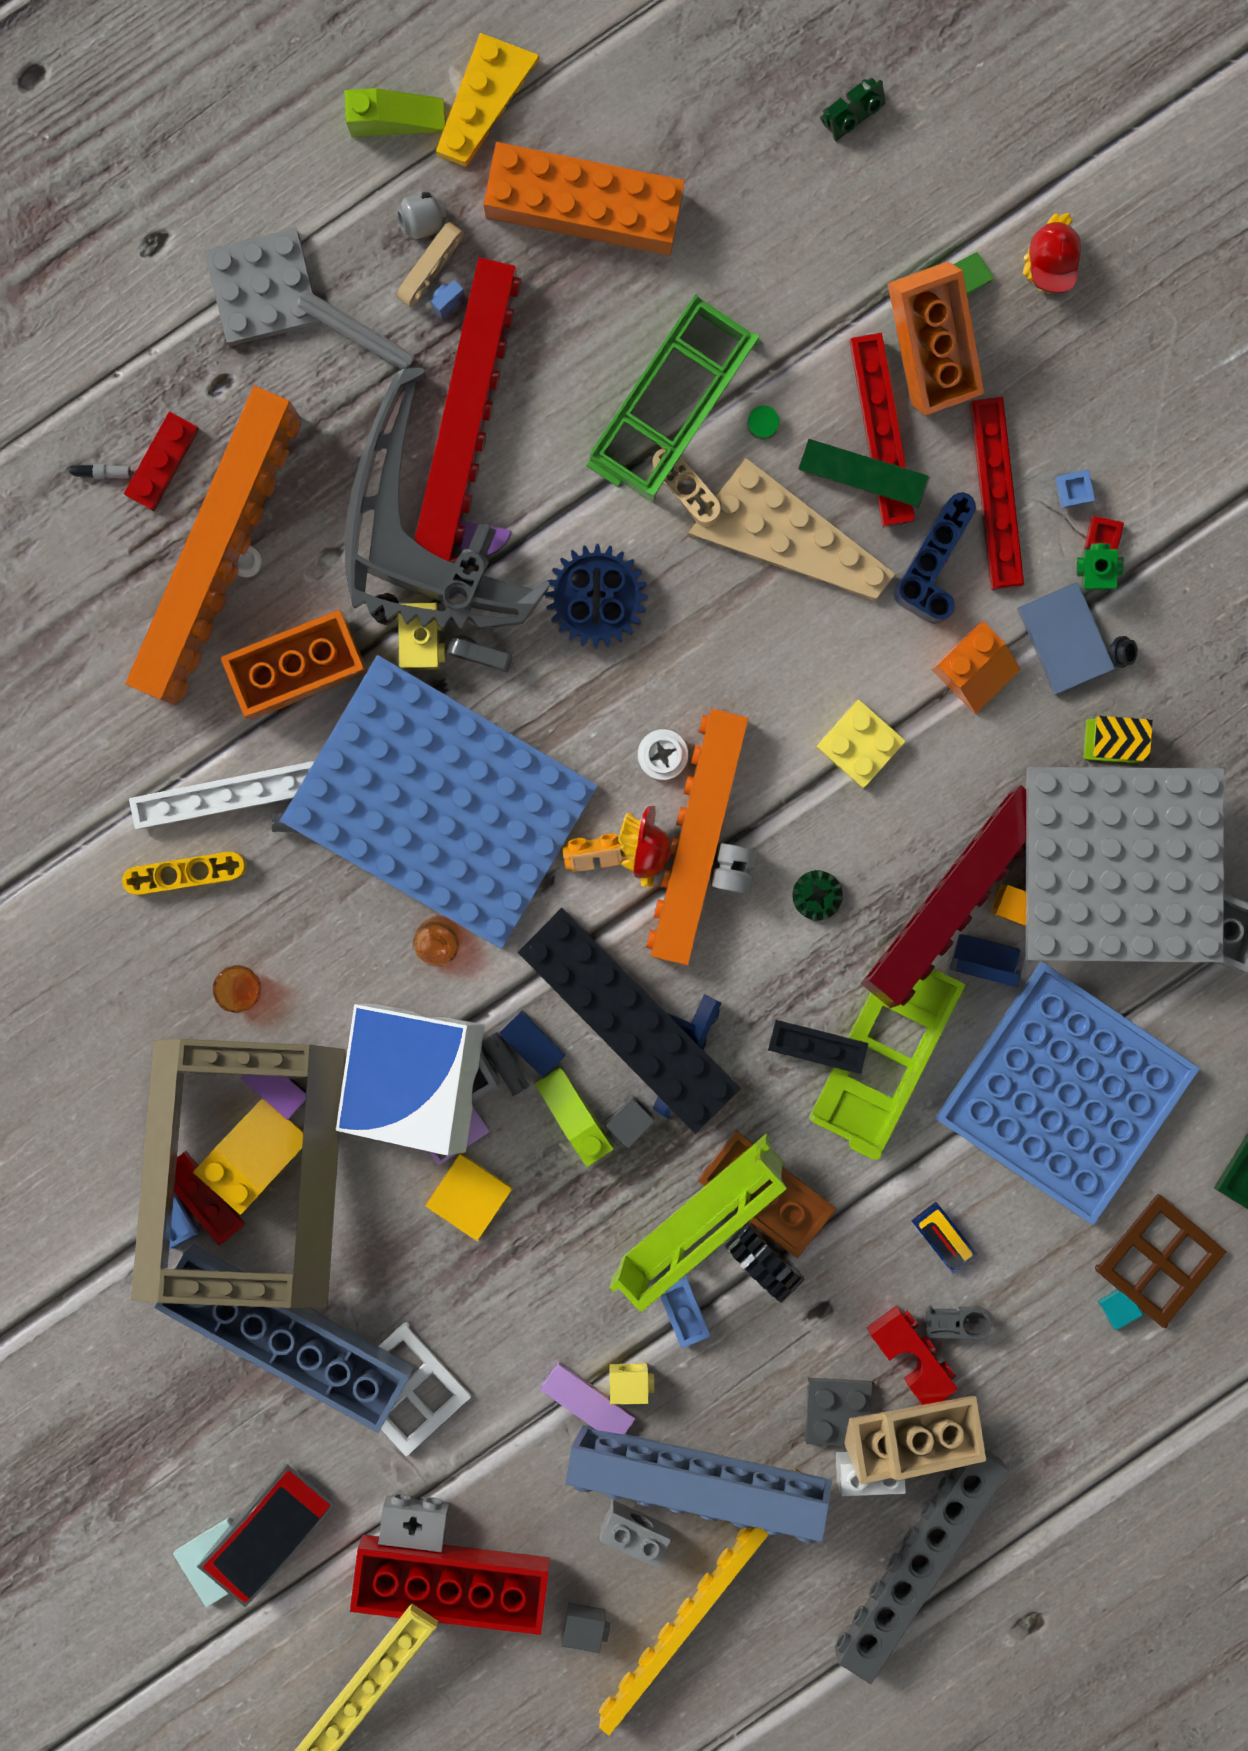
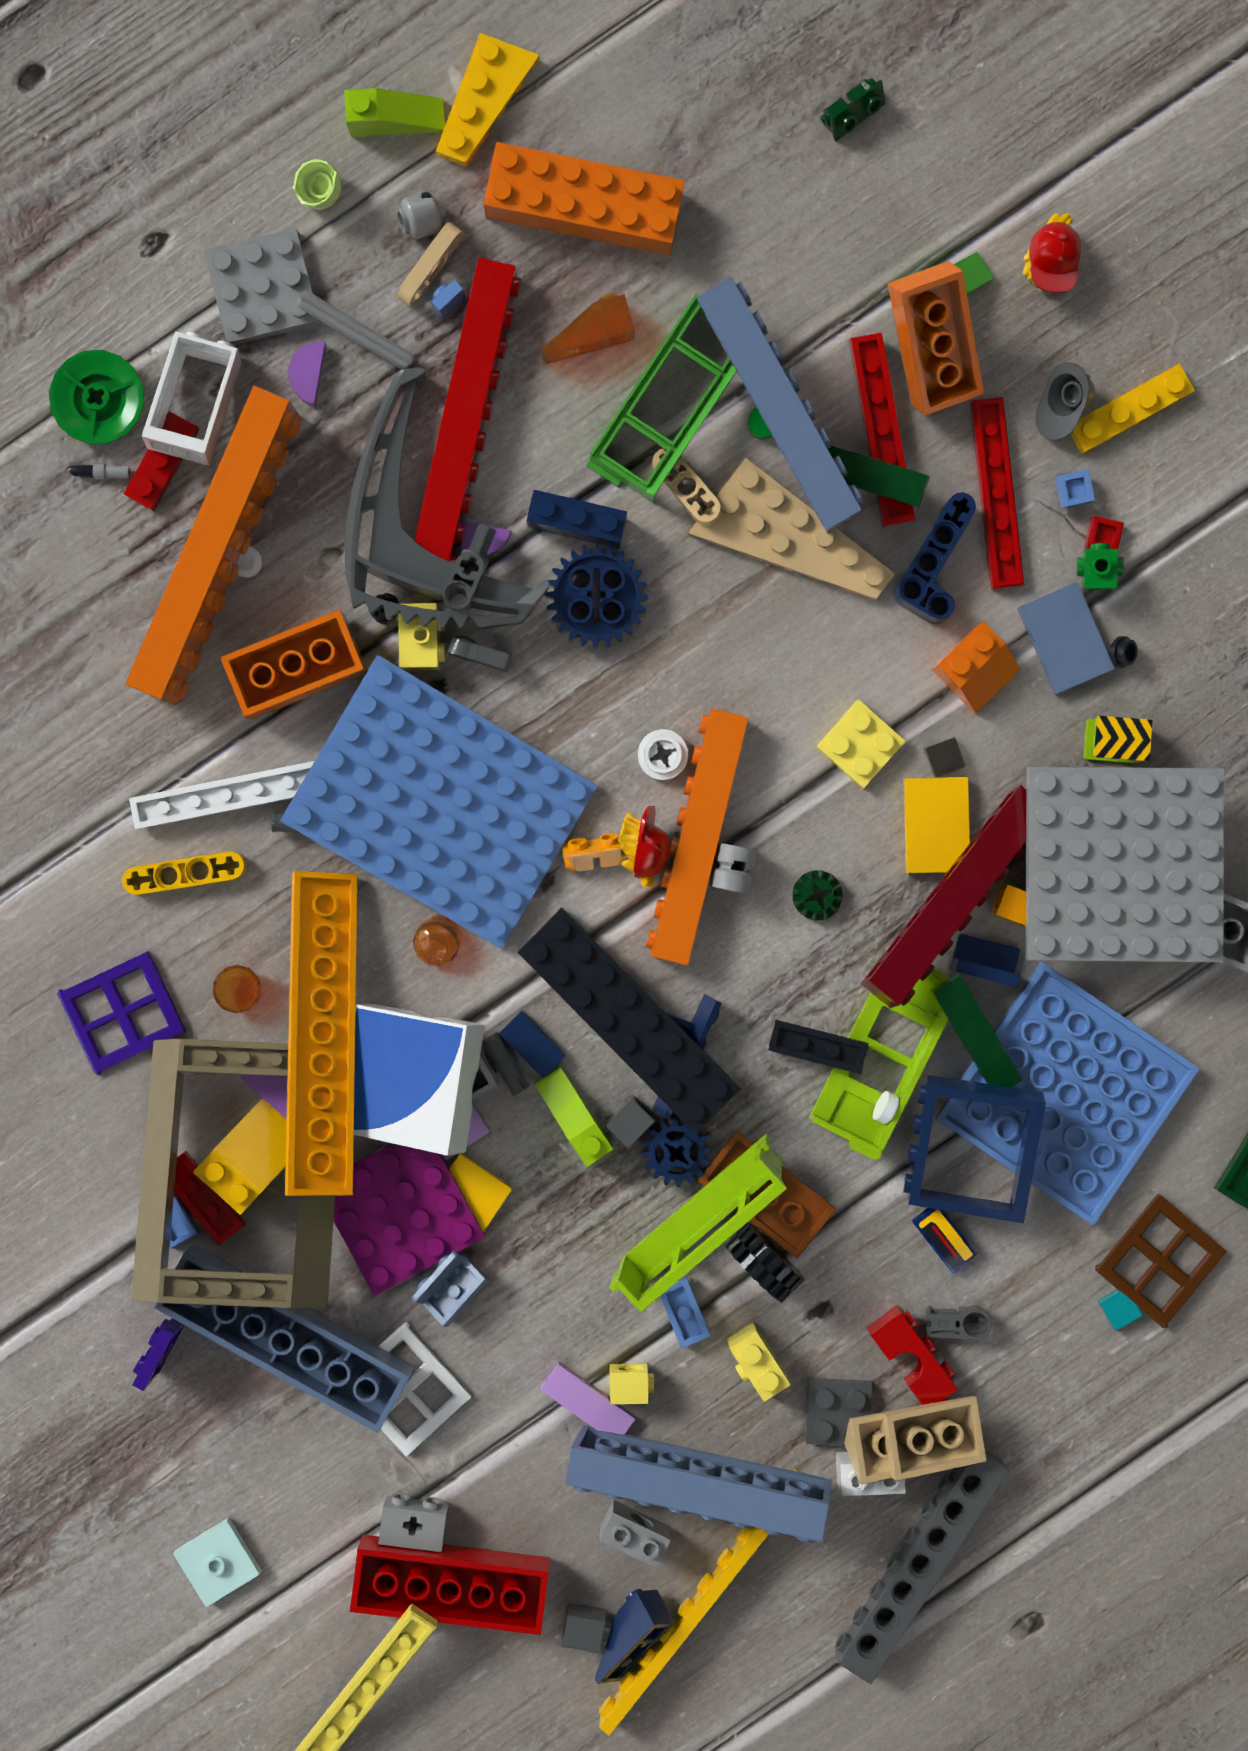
black slope [196,1463,335,1607] -> none
none -> green piece [49,350,144,445]
none -> dark purple window [57,951,186,1075]
none -> dark purple plate [132,1318,185,1391]
none -> white window [142,331,242,466]
none -> light orange plate [285,871,358,1196]
none -> medium lavender tile [288,342,327,407]
none -> yellowish green hair [293,159,342,211]
none -> magenta plate [334,1143,486,1296]
none -> sand blue bracket [412,1251,490,1327]
none -> dark blue brick [526,490,627,549]
none -> clear orange slope [541,293,635,365]
none -> dark blue slope [595,1589,675,1684]
none -> dark blue gear [642,1116,711,1187]
none -> sand blue brick [697,277,864,533]
none -> light yellow brick [727,1322,791,1402]
none -> white tile [873,1091,899,1125]
none -> yellow tile [903,777,970,873]
none -> dark blue window [903,1075,1046,1223]
none -> clear smoke tile [924,737,966,778]
none -> dark green tile [931,973,1023,1087]
none -> dark grey piece [1036,362,1095,440]
none -> yellow plate [1070,363,1195,455]

